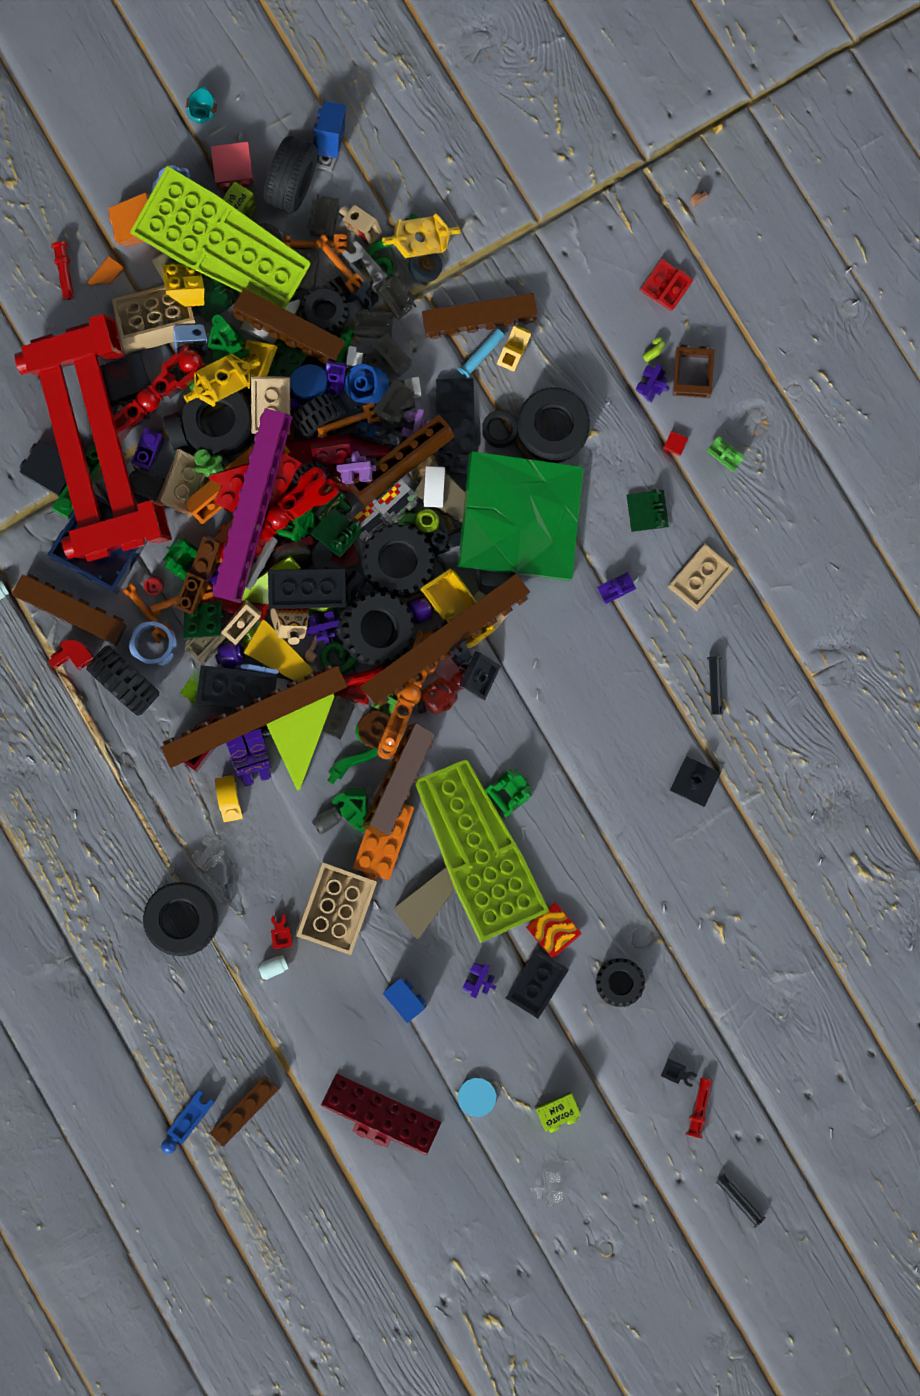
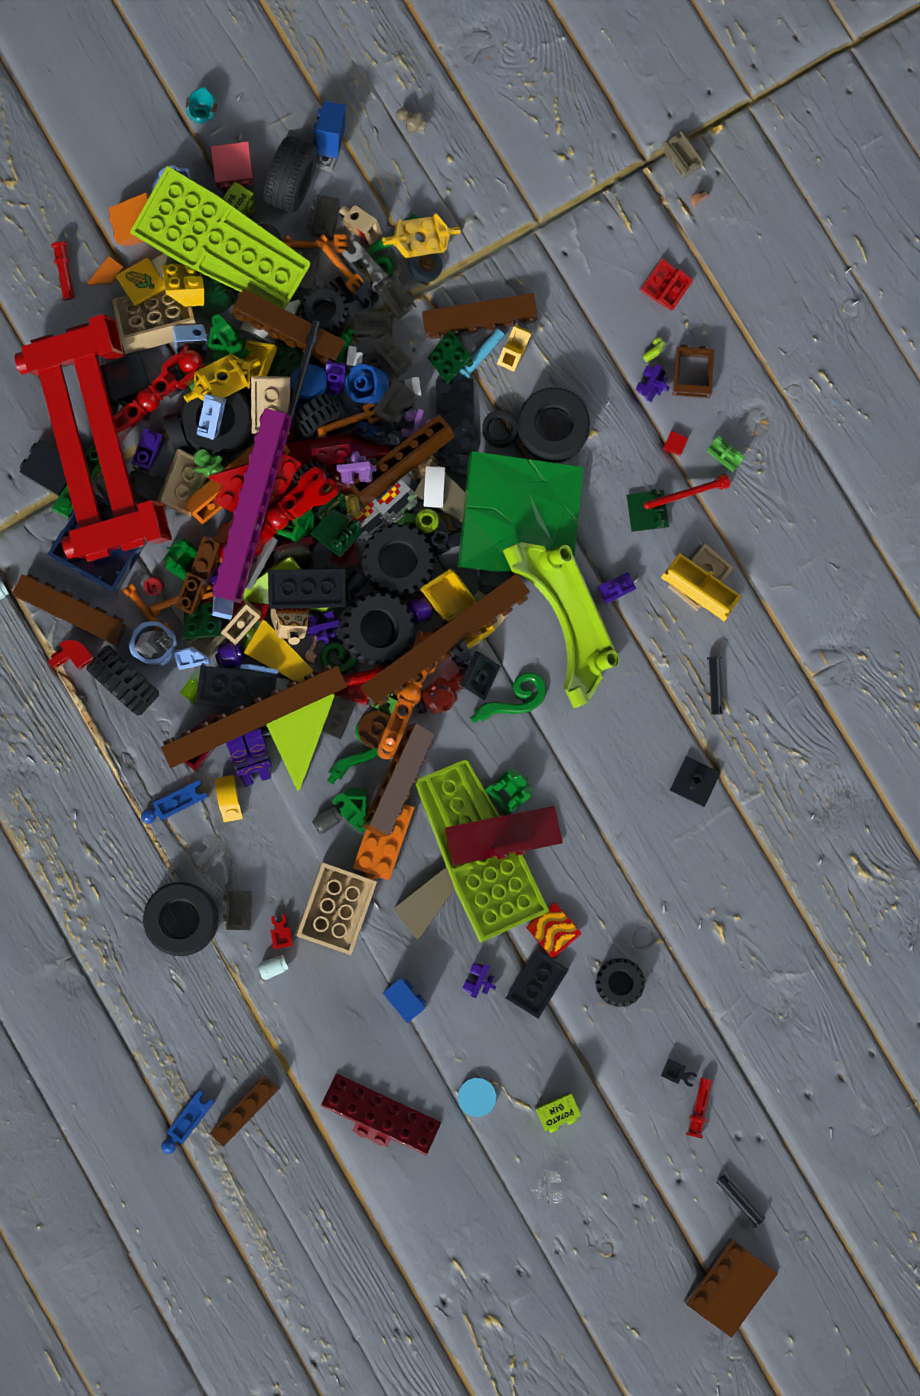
none -> yellow tile [115,257,165,306]
none -> leg [135,629,174,659]
none -> blue plate [141,780,209,824]
none -> light blue tile [173,647,212,670]
none -> light blue hinge [197,394,226,440]
none -> light blue tile [212,596,234,620]
none -> clear smoke hinge [223,891,252,931]
none -> black bar [287,320,321,433]
none -> clear yellow tile [345,494,361,517]
none -> dark tan animal [396,108,427,133]
none -> dark green hinge [427,330,474,384]
none -> dark red bracket [445,806,563,866]
none -> green plant [470,672,547,723]
none -> lime panel [502,542,619,708]
none -> red piece [644,473,730,509]
none -> yellow container [661,553,742,622]
none -> dark tan hinge [662,131,703,179]
none -> reddish brown slope [684,1238,778,1338]

